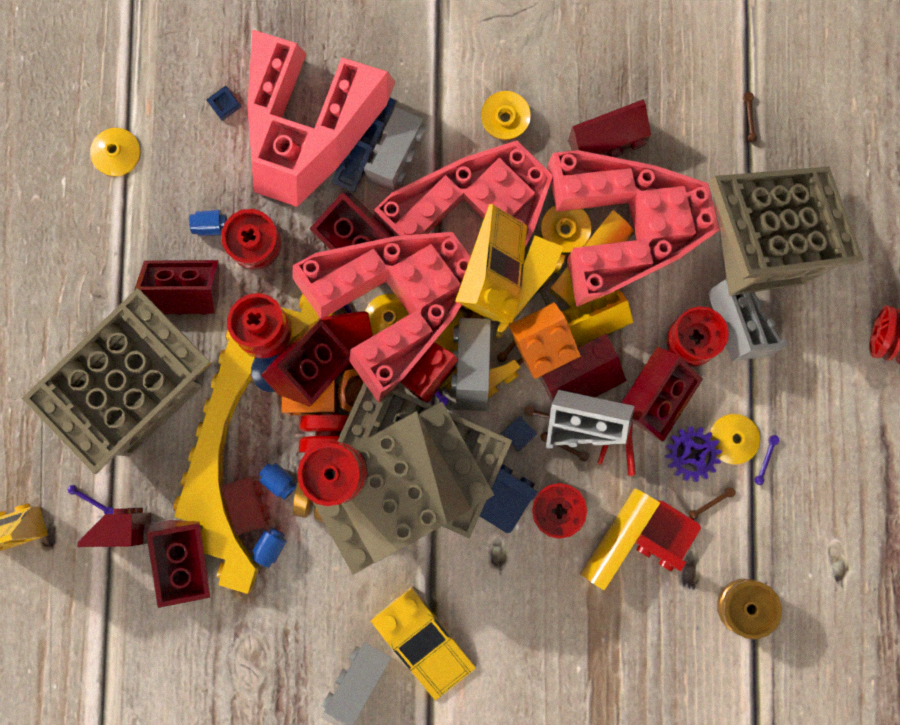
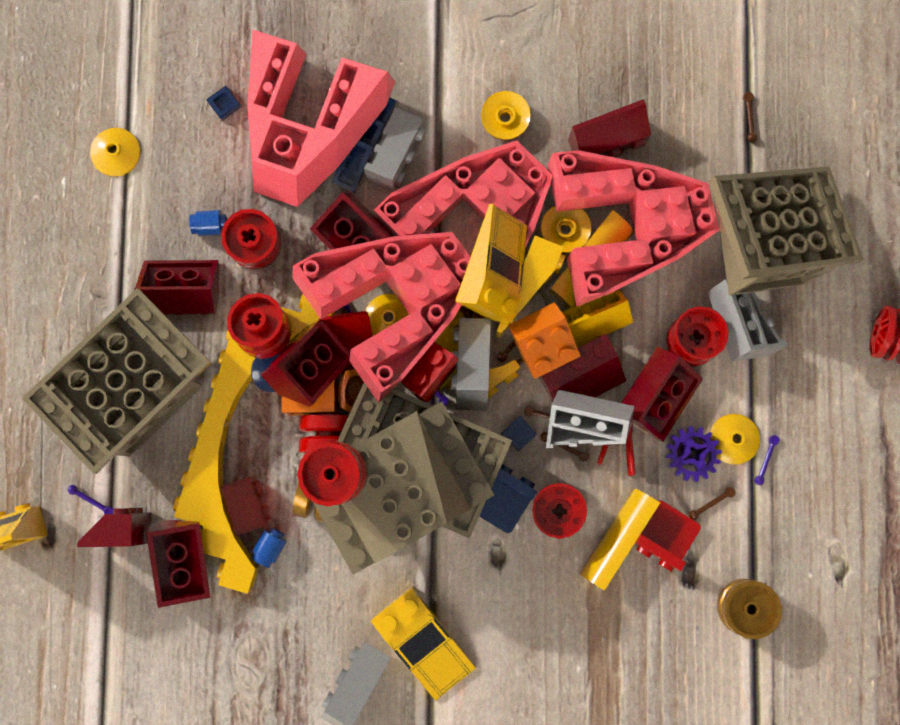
blue brick [259,462,298,500] -> none

